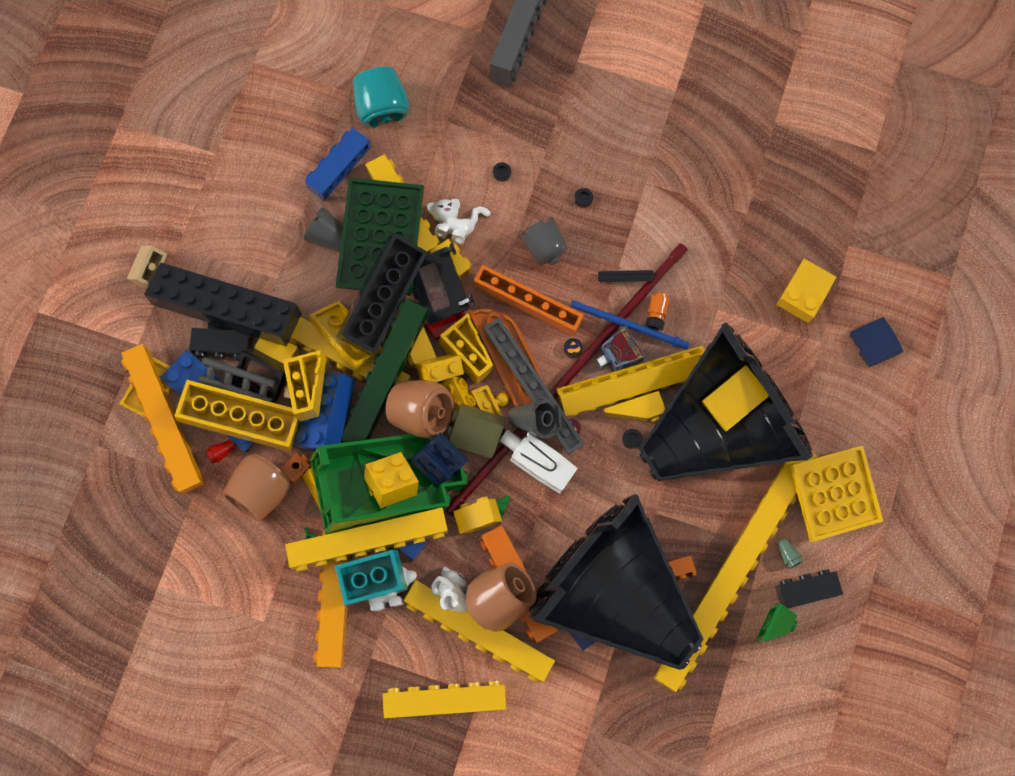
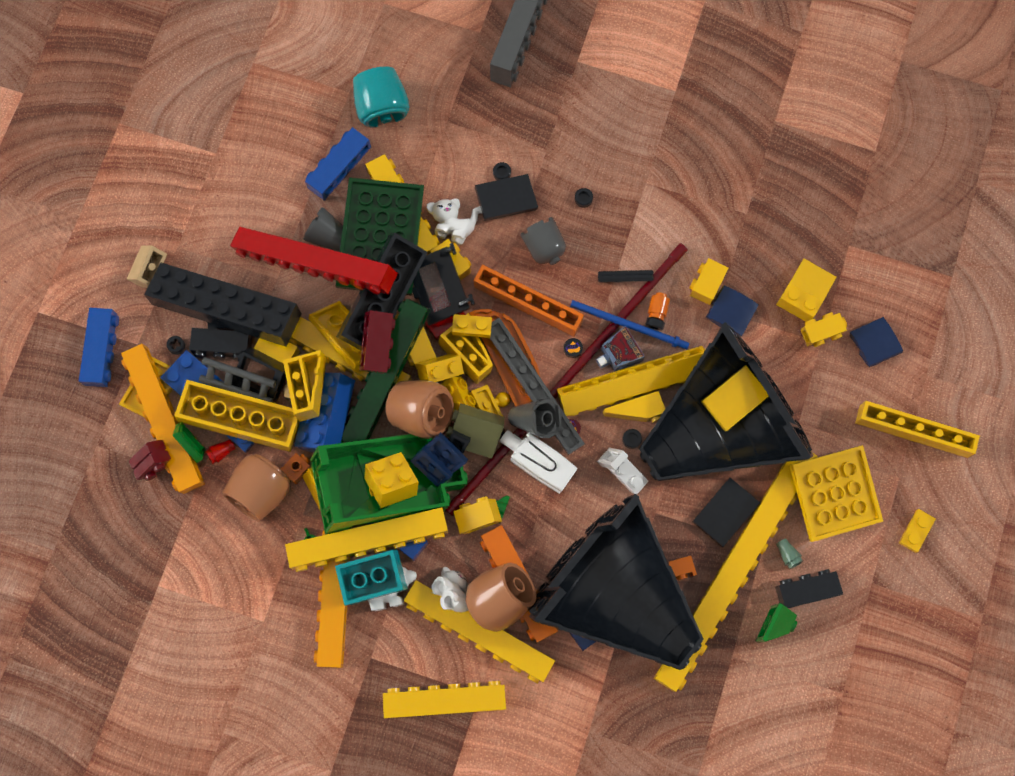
none -> blue brick [79,308,119,387]
none -> dark red brick [129,440,171,481]
none -> black bush [167,336,185,355]
none -> green tile [172,422,205,463]
none -> red brick [230,226,398,294]
none -> dark red brick [359,310,395,374]
none -> black tile [448,430,471,454]
none -> yellow plate [452,314,492,338]
none -> black tile [475,174,538,221]
none -> white bracket [597,447,648,494]
none -> yellow brick [689,258,728,305]
none -> black tile [692,478,760,547]
none -> dark blue slope [706,285,759,336]
none -> yellow brick [800,312,847,348]
none -> yellow brick [855,401,980,458]
none -> yellow plate [899,509,936,553]

